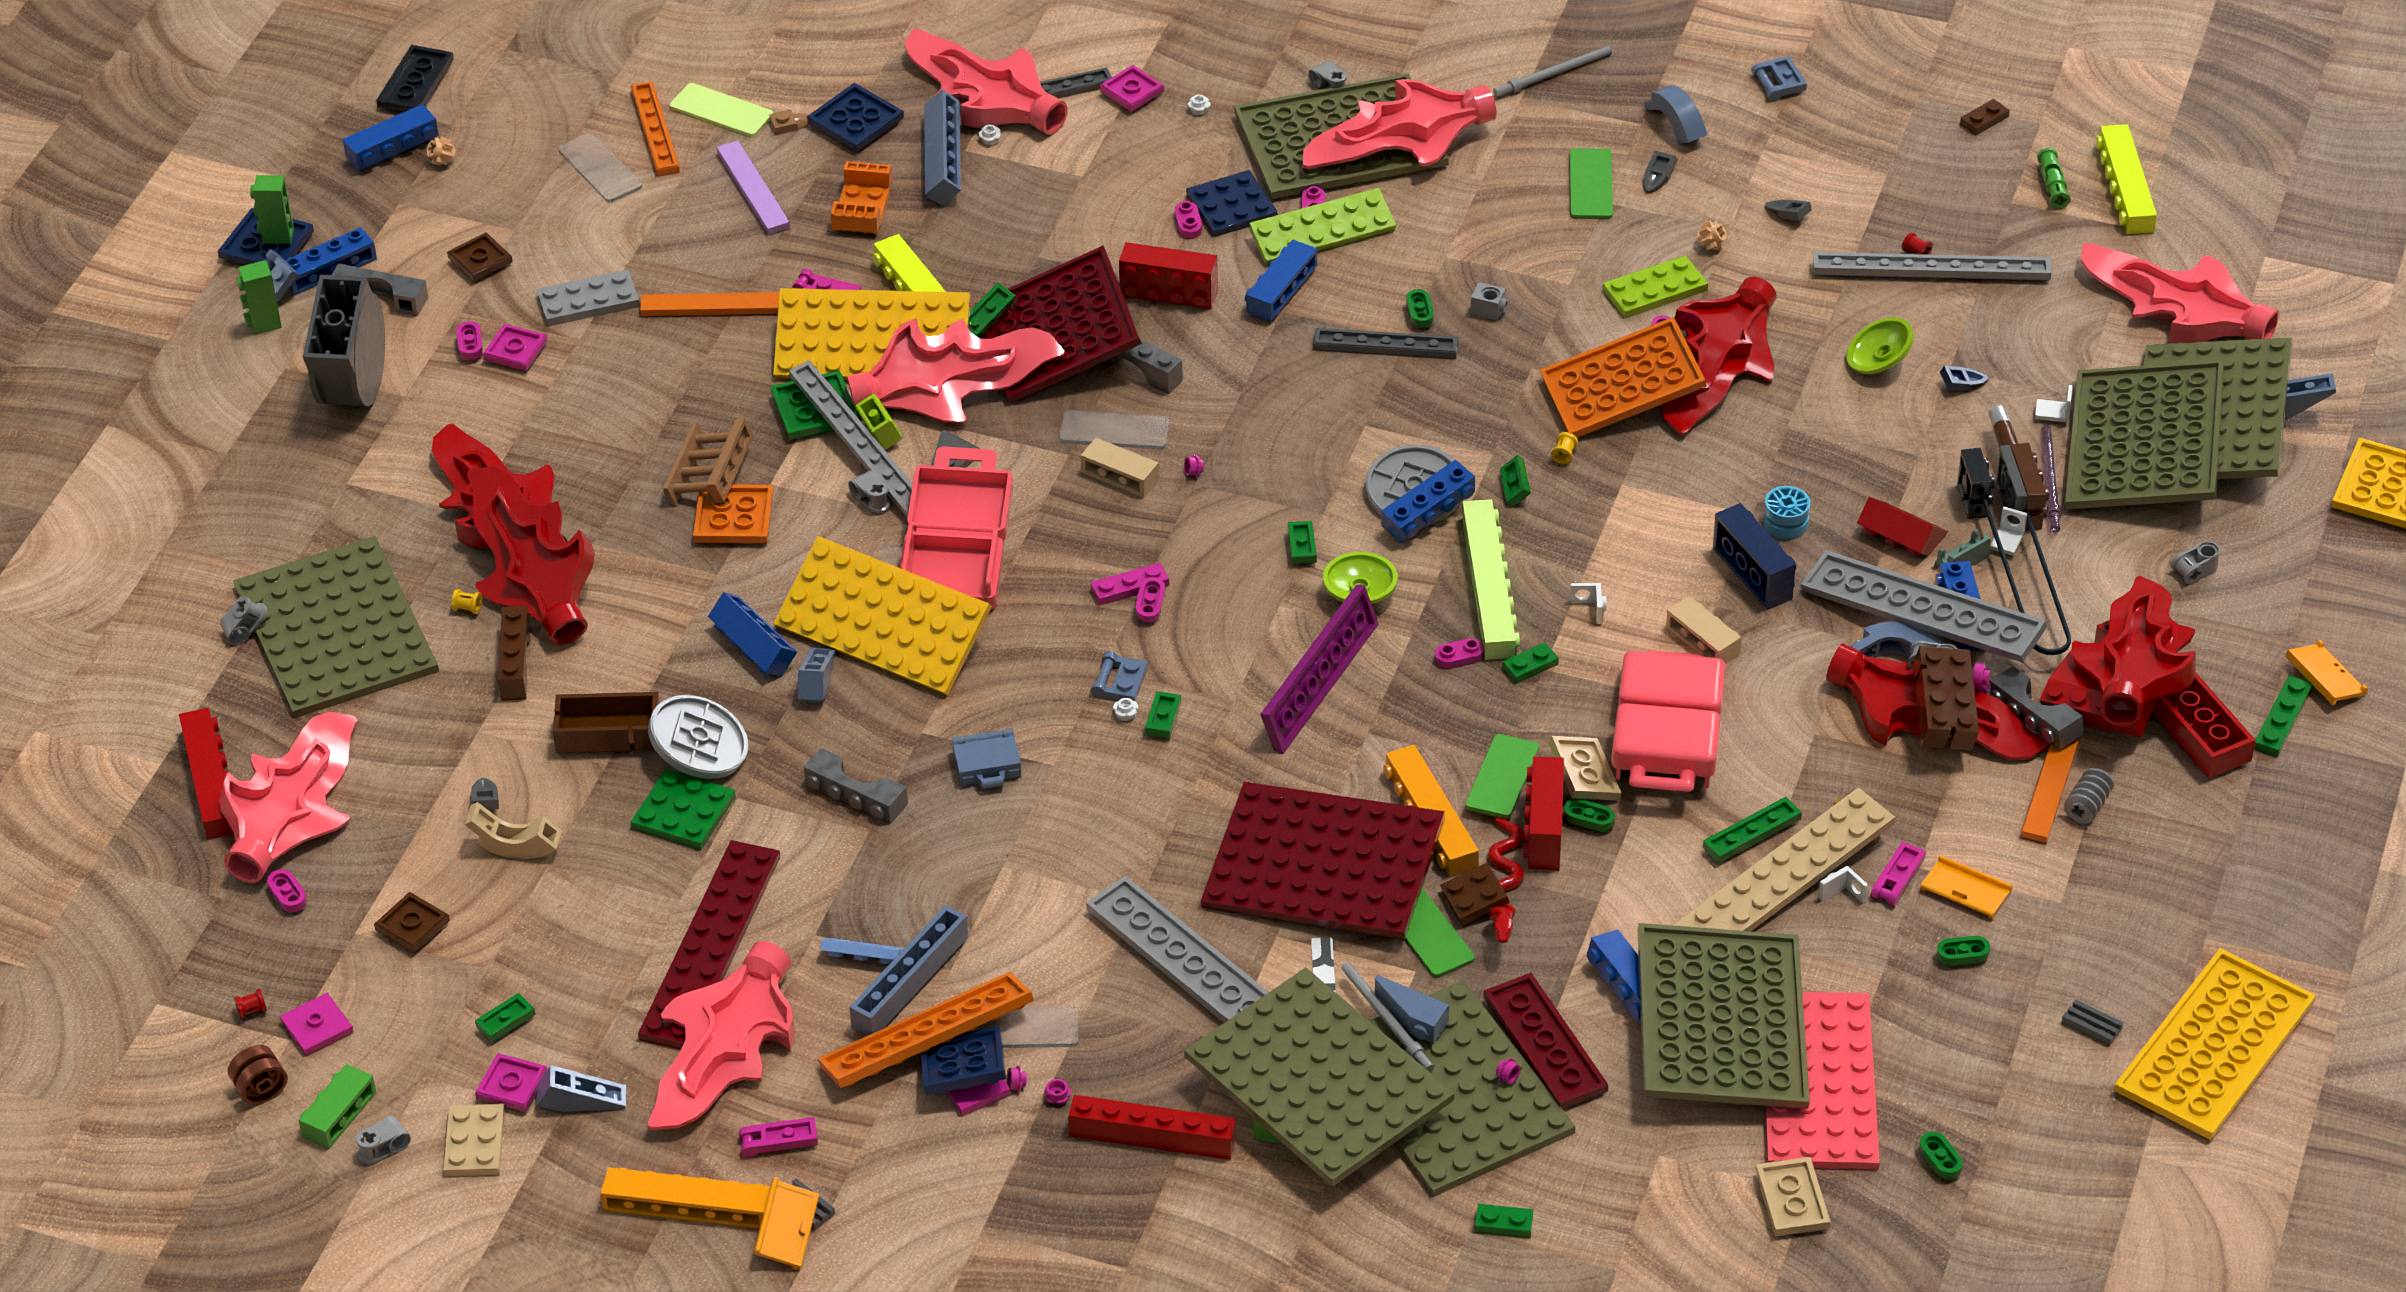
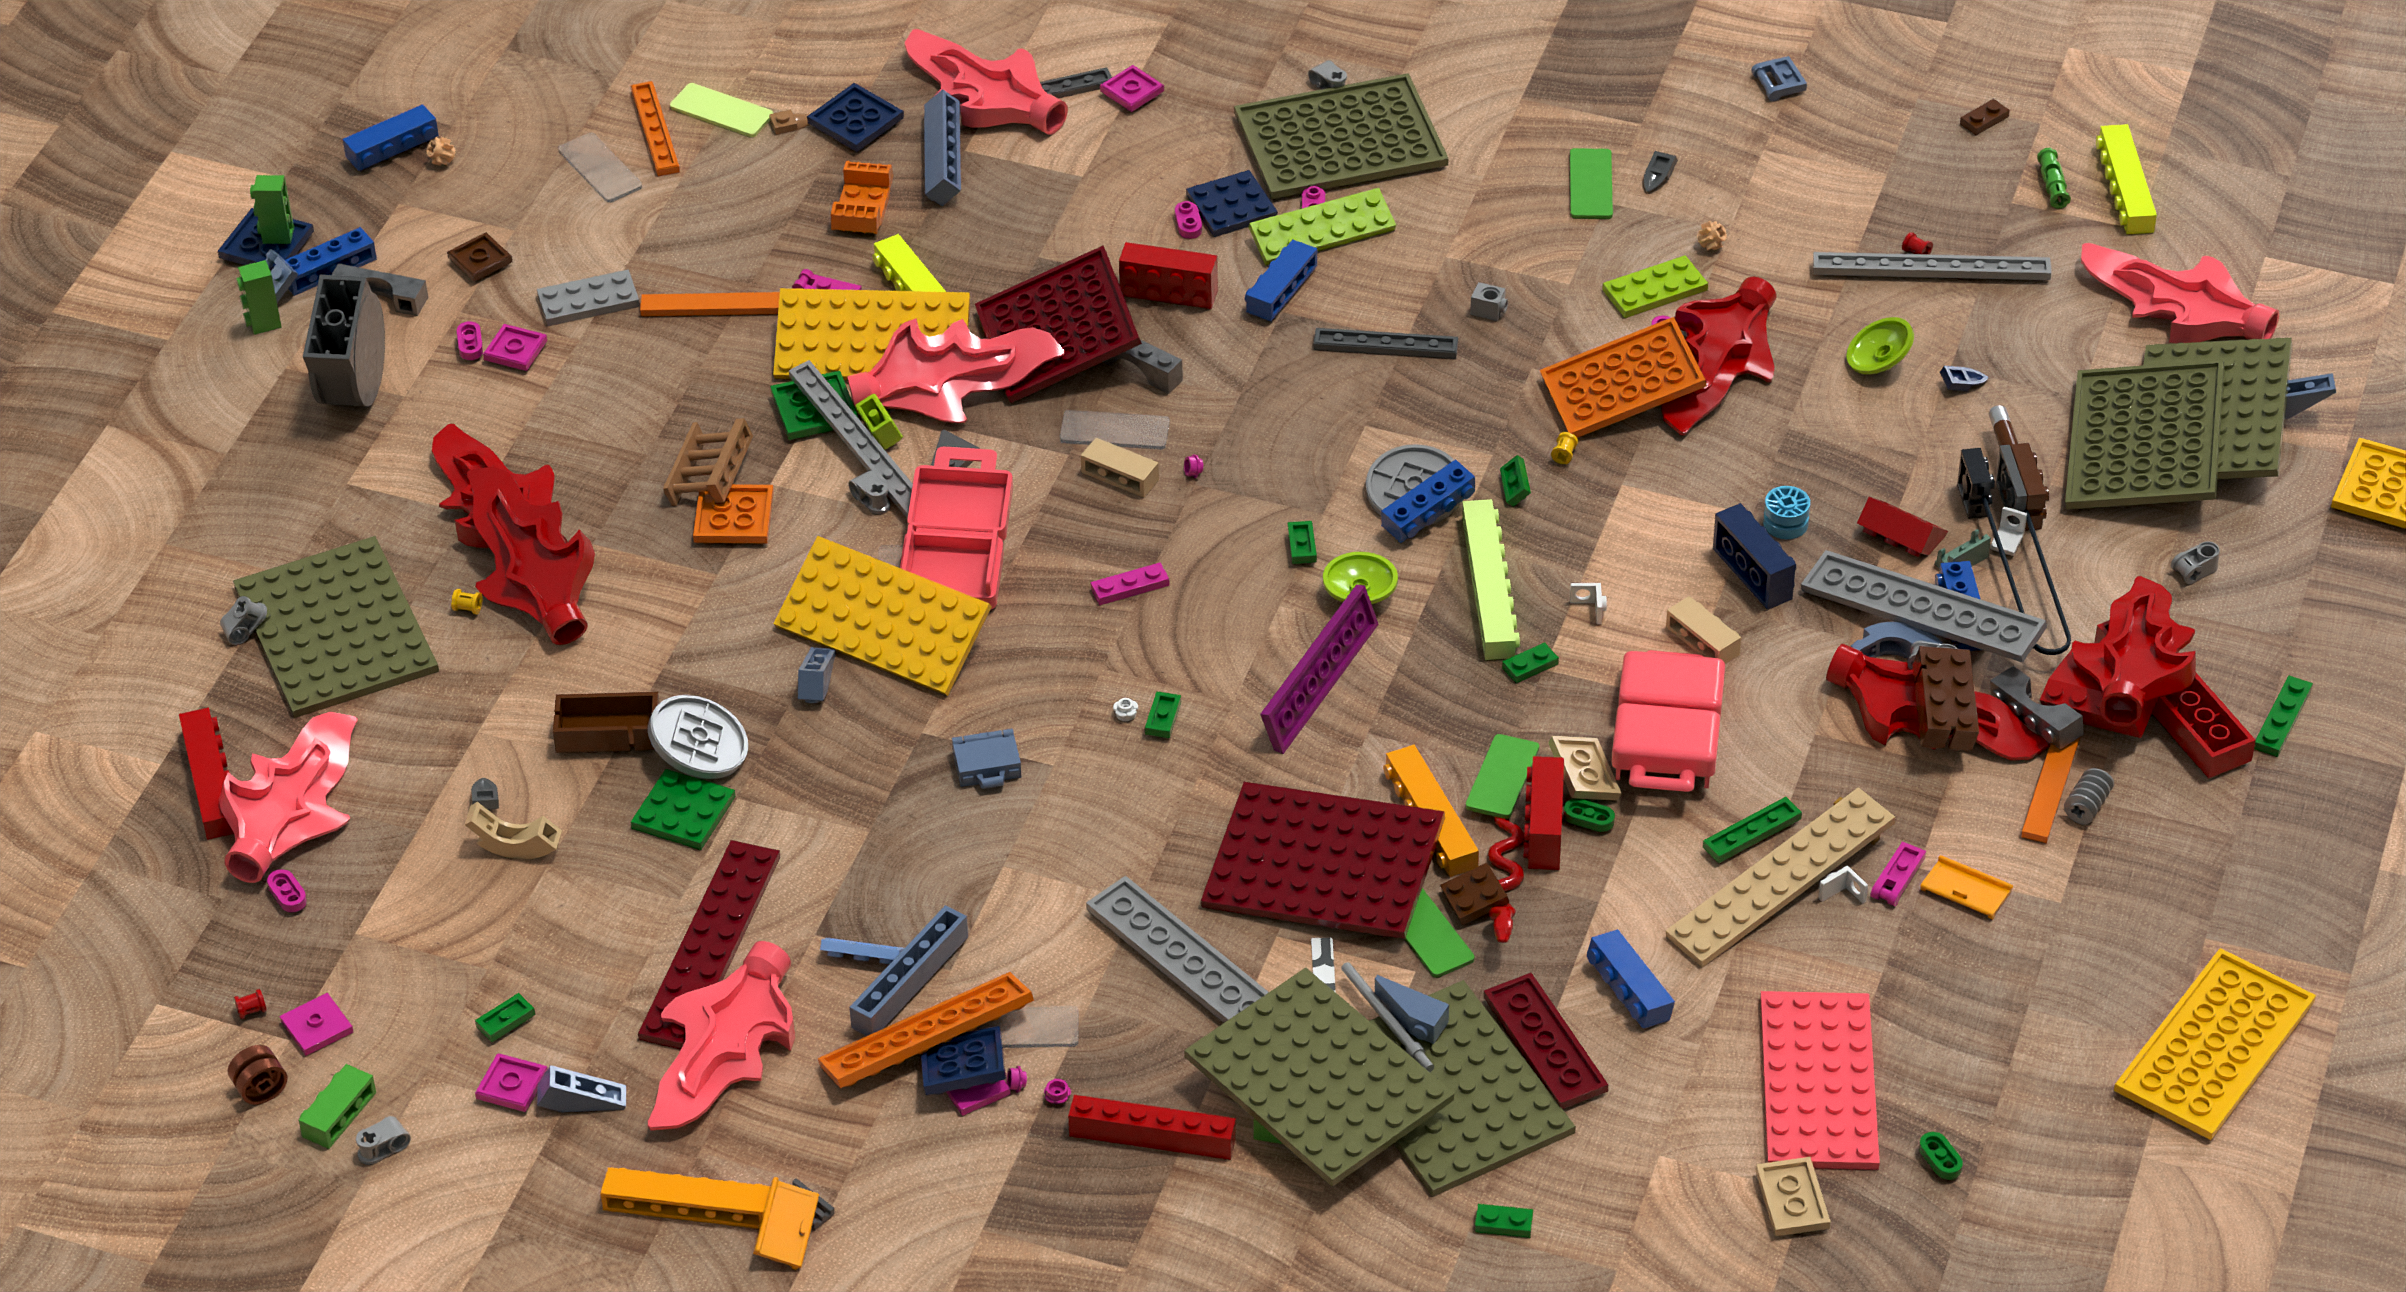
reddish brown plate [374,892,450,953] -> none
black plate [376,44,454,112] -> none
tan plate [443,1104,505,1177] -> none
reddish brown arch [498,606,530,701] -> none
blue brick [708,592,797,677] -> none
lavender tile [717,140,790,235] -> none
dark pink plate [738,1117,818,1158] -> none
flat silver arch [804,748,908,824] -> none
green plate [968,282,1016,338] -> none
white plate [979,125,1001,146] -> none
sand blue plate [1090,651,1148,702] -> none
dark pink plate [1135,577,1165,623] -> none
white plate [1188,95,1210,115] -> none
coral piece [1303,79,1497,169] -> none
green plate [1406,289,1434,328] -> none
dark pink plate [1435,638,1484,669] -> none
light grey bar [1493,46,1612,97] -> none
dark pink plate [1496,1058,1521,1084] -> none
olive plate [1637,923,1810,1109] -> none
sand blue arch [1644,85,1708,143] -> none
dark grey plate [1765,200,1812,222] -> none
green plate [1936,936,1990,966] -> none
dark pink plate [1973,663,1990,694] -> none
white bracket [2035,385,2072,423] -> none
clear purple bar [2041,425,2062,533] -> none
dark grey tile [2062,999,2124,1046] -> none
light orange door [2285,640,2368,705] -> none

